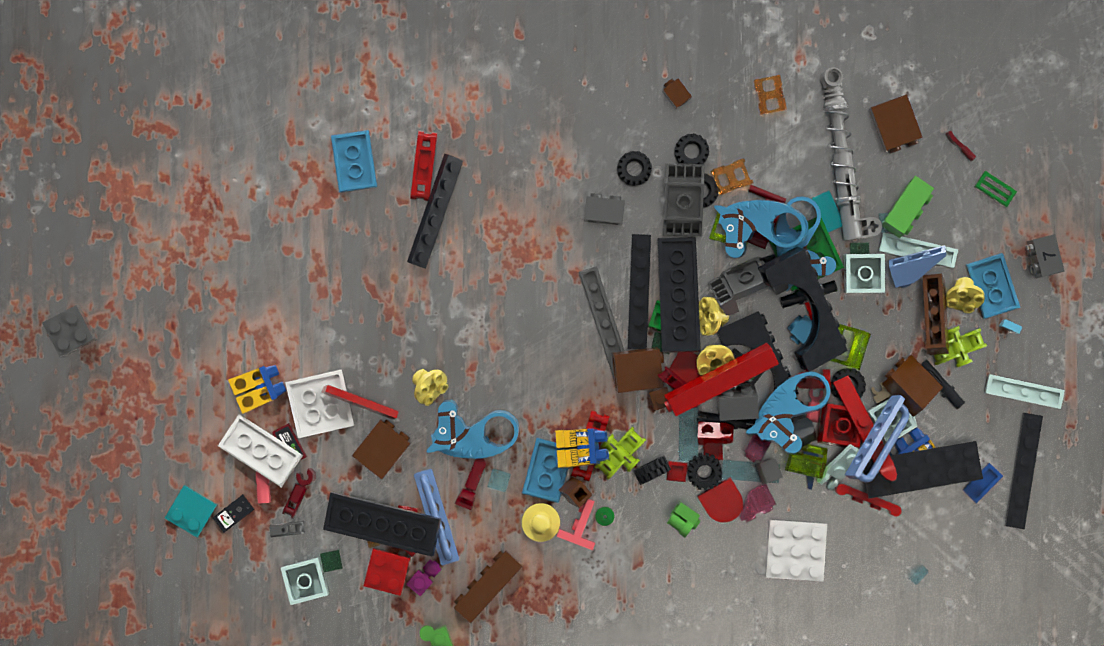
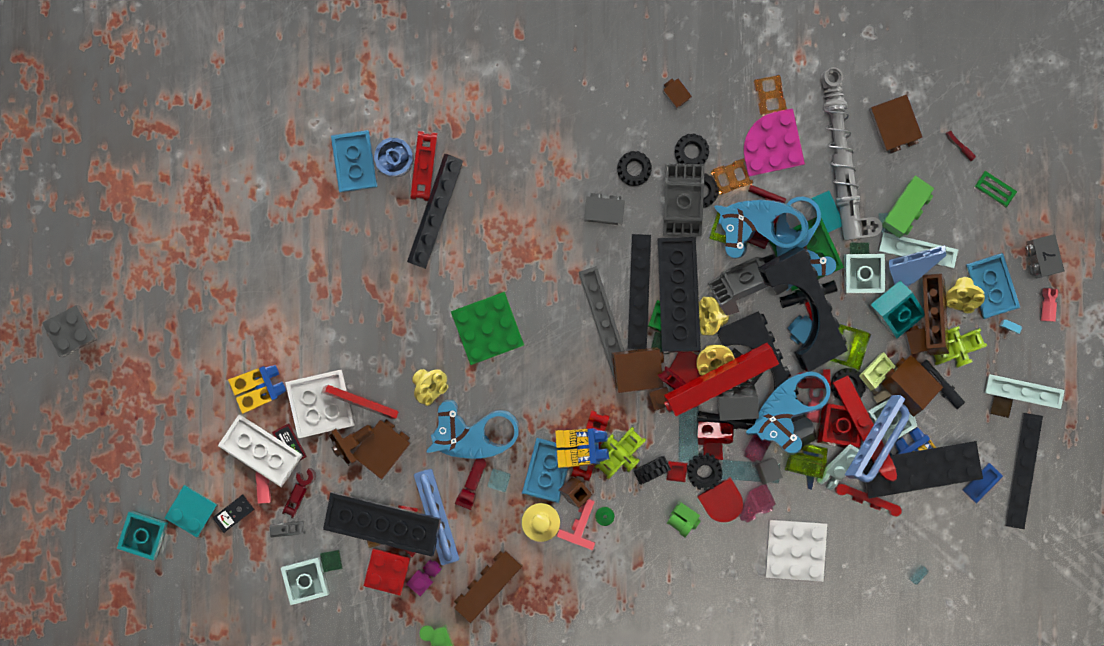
none -> teal brick [116,511,168,560]
none -> reddish brown piece [328,425,374,466]
none -> medium blue brick [374,138,413,177]
none -> green plate [451,292,525,365]
none -> dark pink plate [743,108,805,177]
none -> yellowish green plate [859,352,896,391]
none -> teal brick [871,281,925,339]
none -> reddish brown brick [904,325,927,355]
none -> dark brown tile [989,395,1013,418]
none -> coral bar [1041,288,1058,322]

